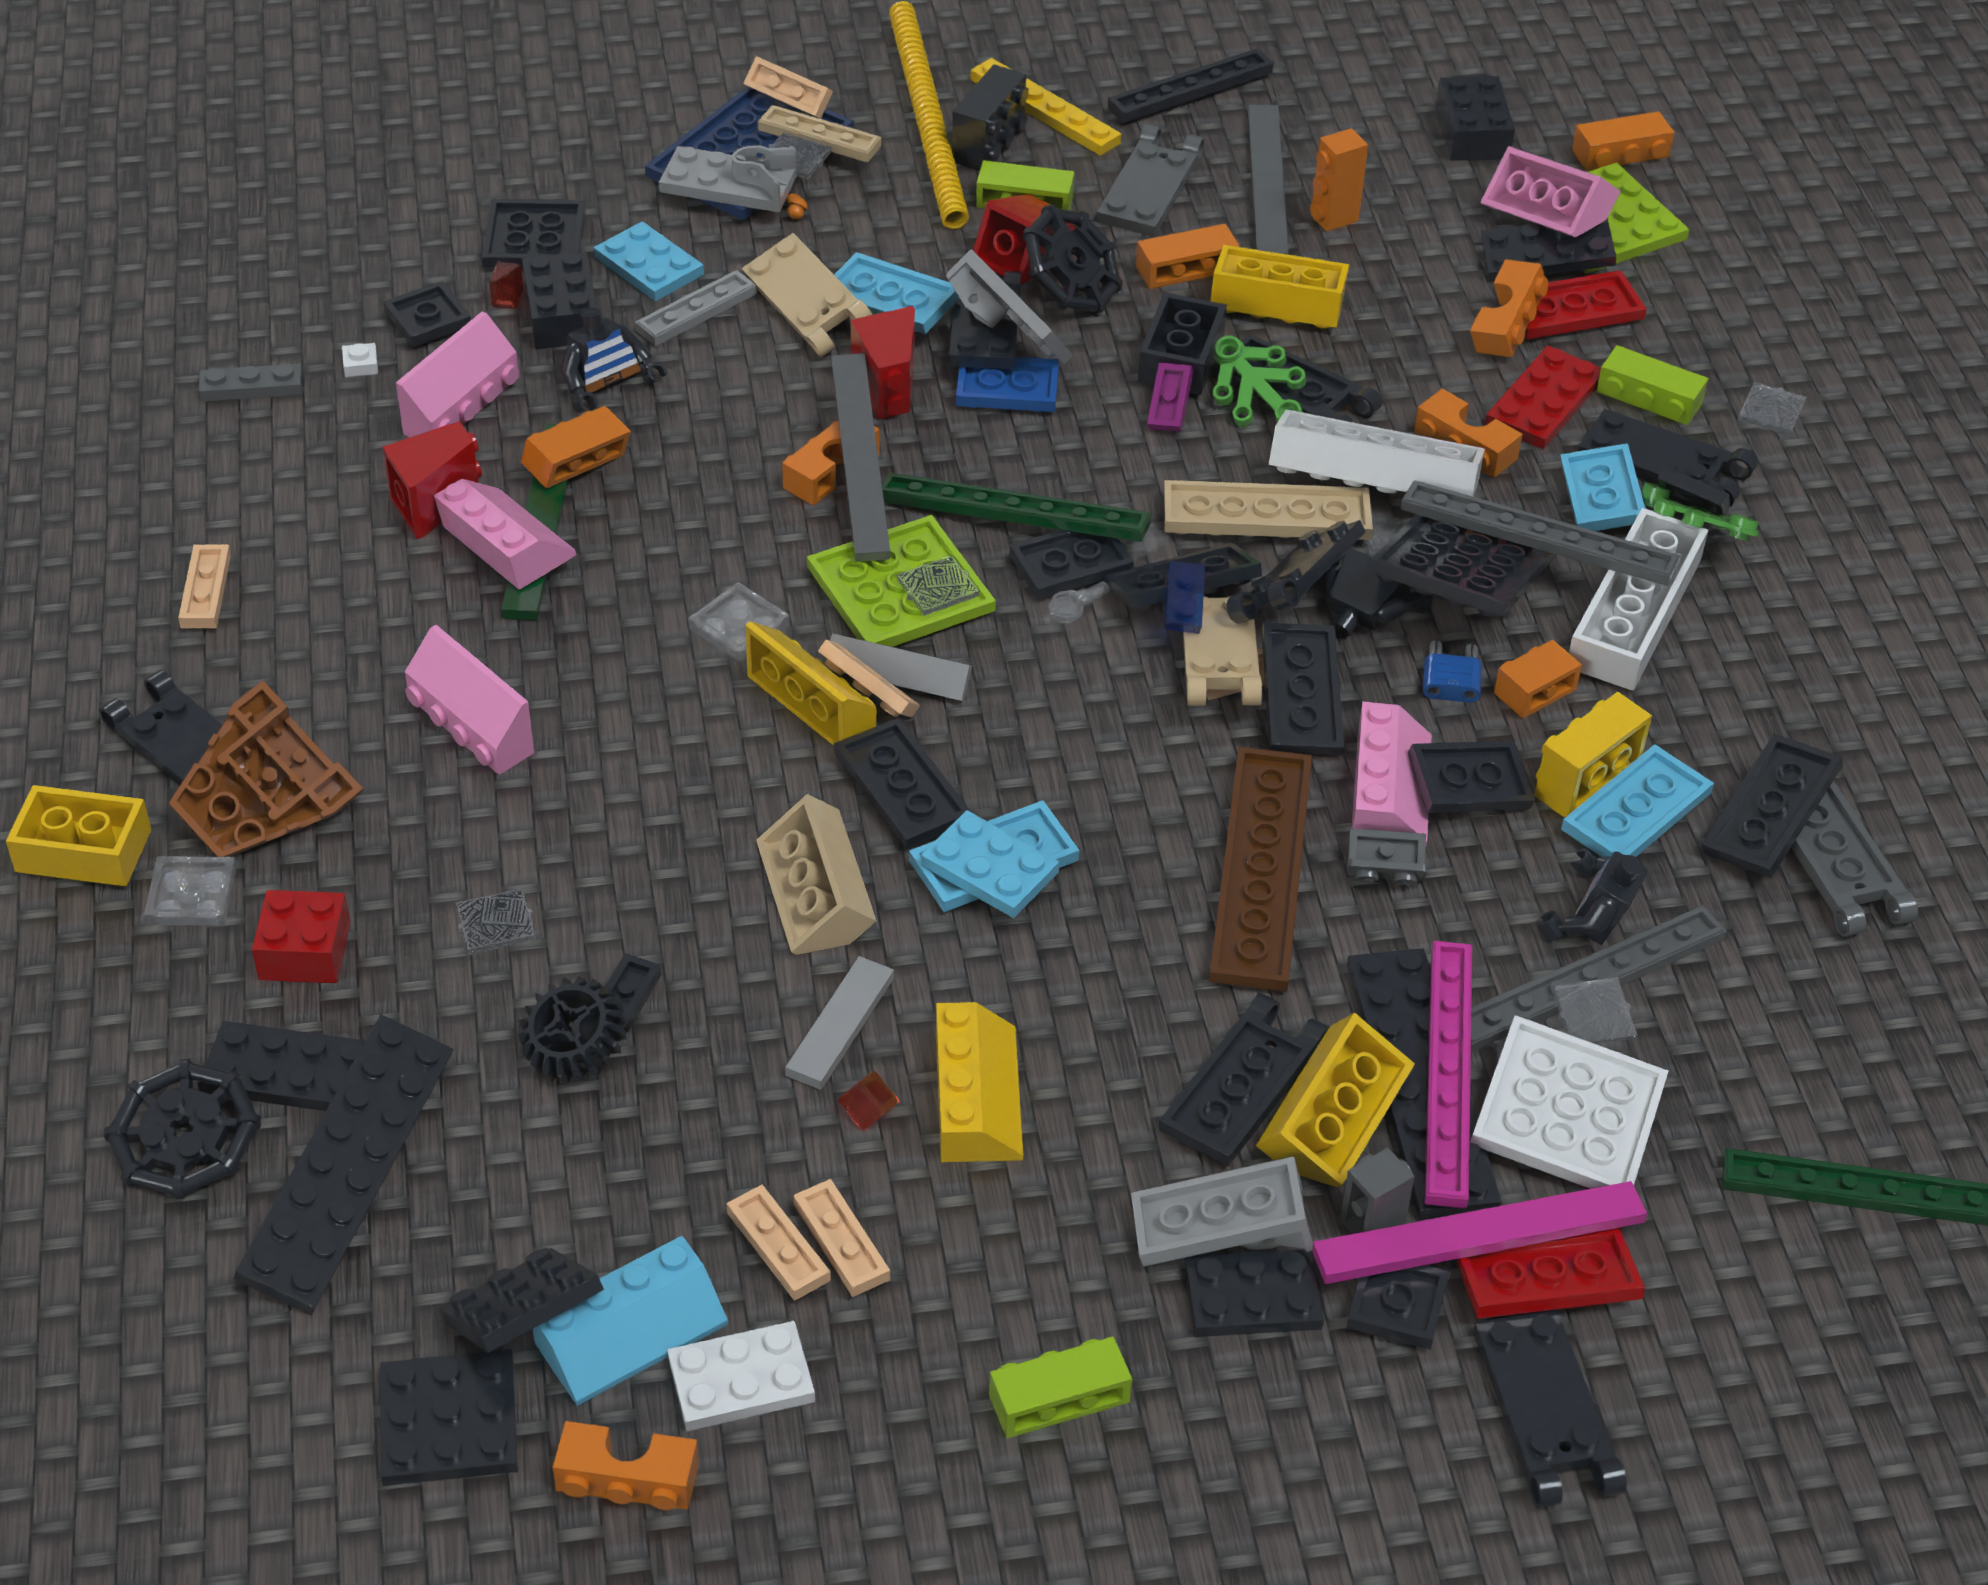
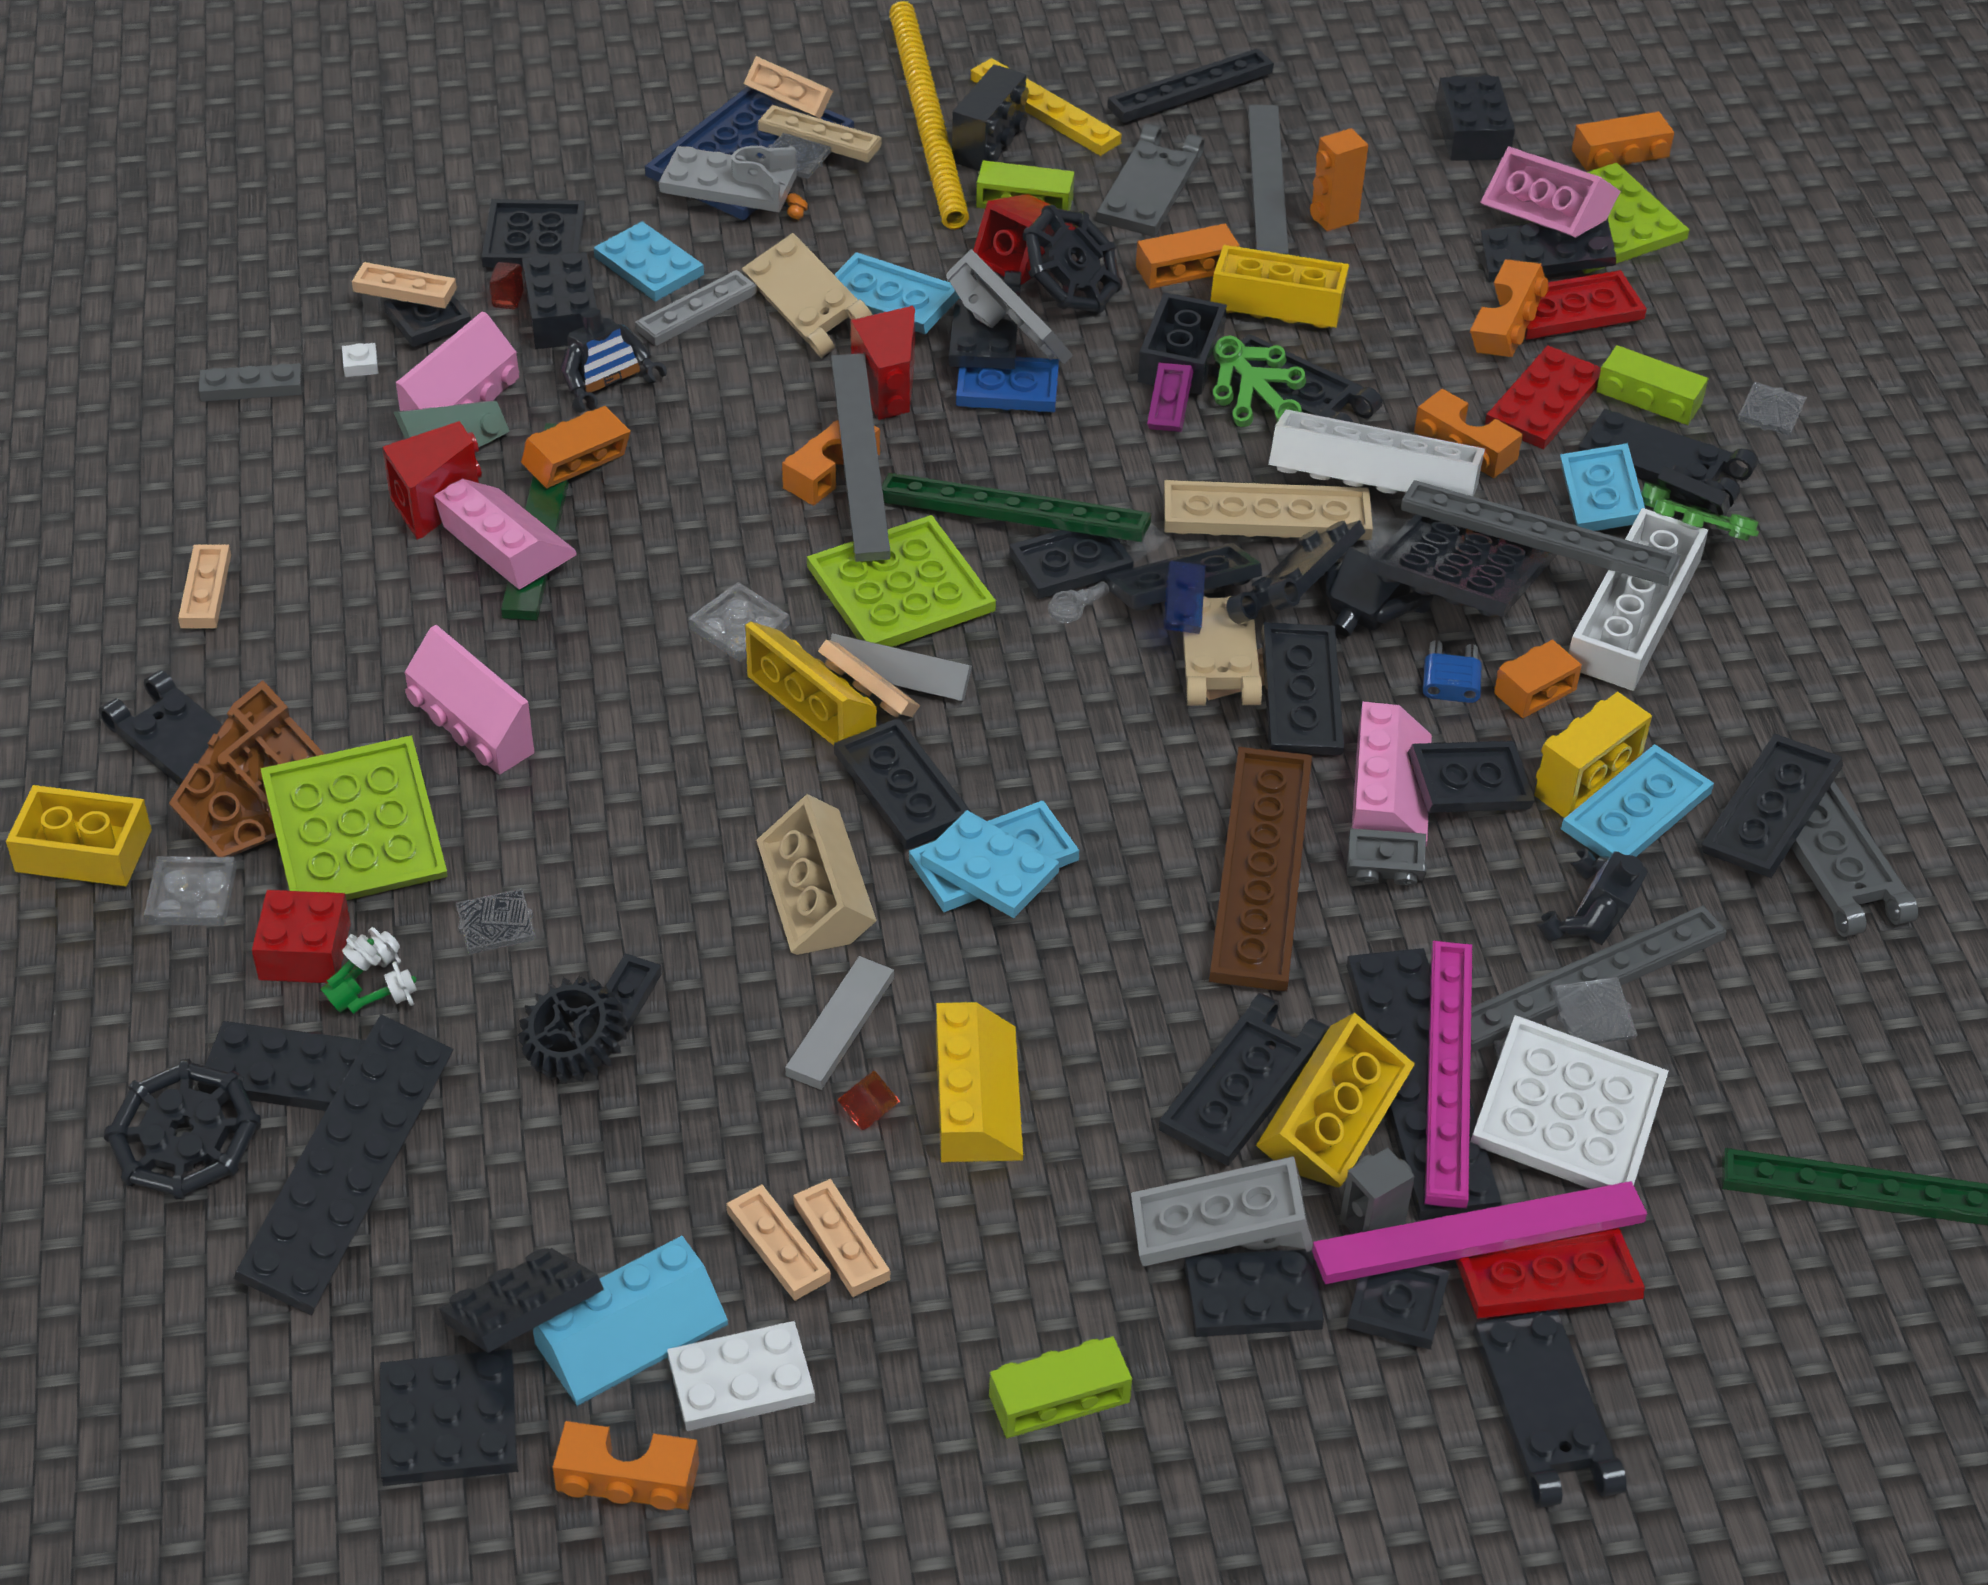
clear piece [897,555,979,616] -> none
none -> lime plate [260,735,448,900]
none -> plant [321,927,417,1014]
none -> light nougat plate [352,262,457,308]
none -> sand green wing [394,400,510,447]

